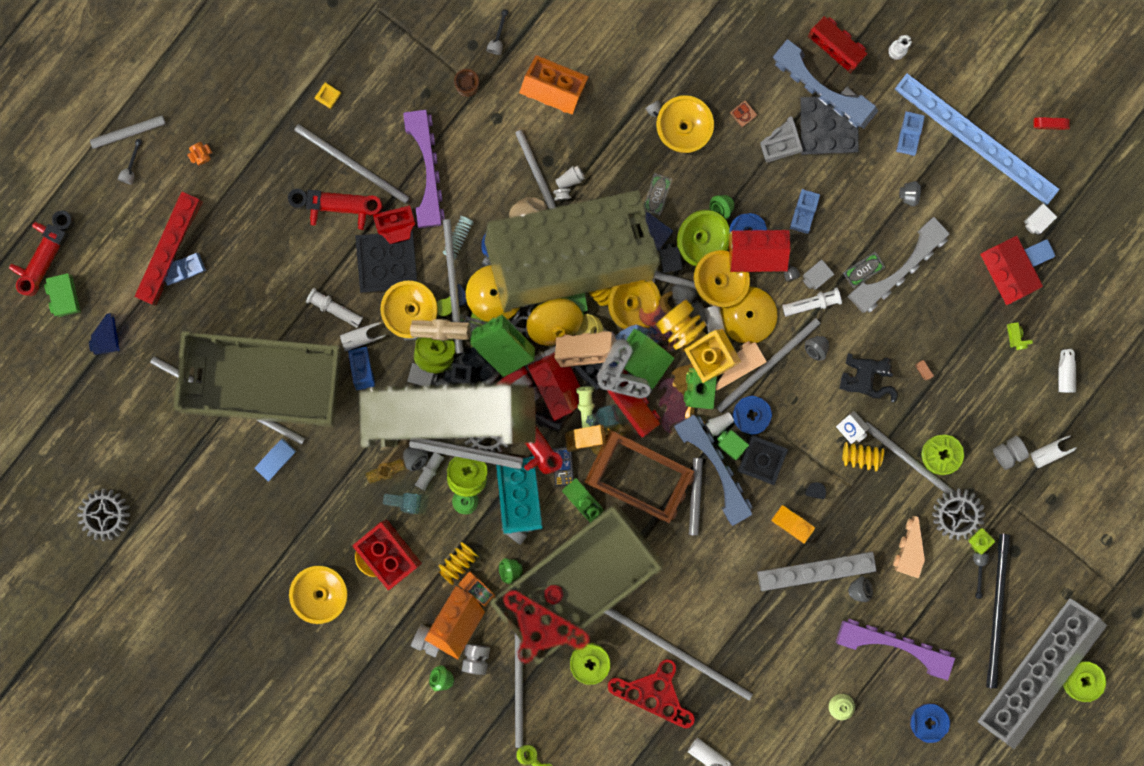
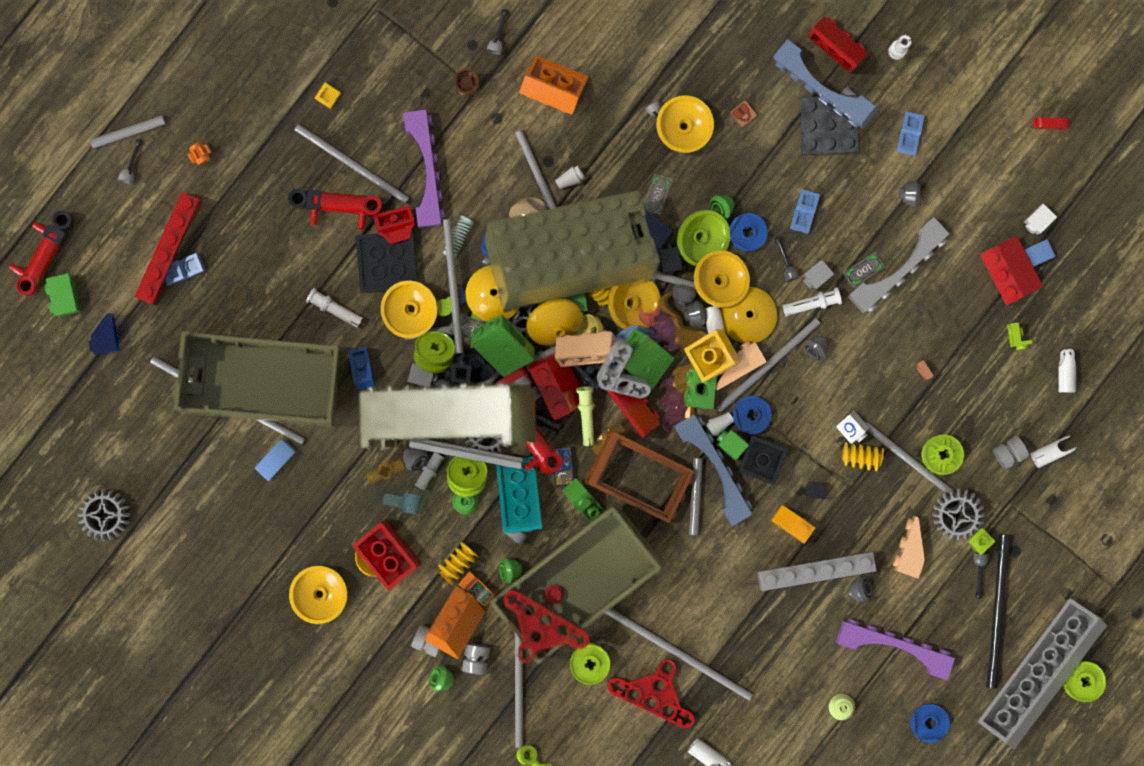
white piece [340,322,386,351] -> none
tan piece [410,320,471,340] -> none
white bush [553,189,571,201] -> none
slope [565,425,606,452] -> none
clear light blue axle [586,404,620,427] -> none
yellow wheel [655,299,707,350] -> none
red slope [729,230,790,272] -> none
light grey wing [760,116,803,163] -> none
black animal [839,353,898,403] -> none
light blue plate [894,74,1059,205] -> none

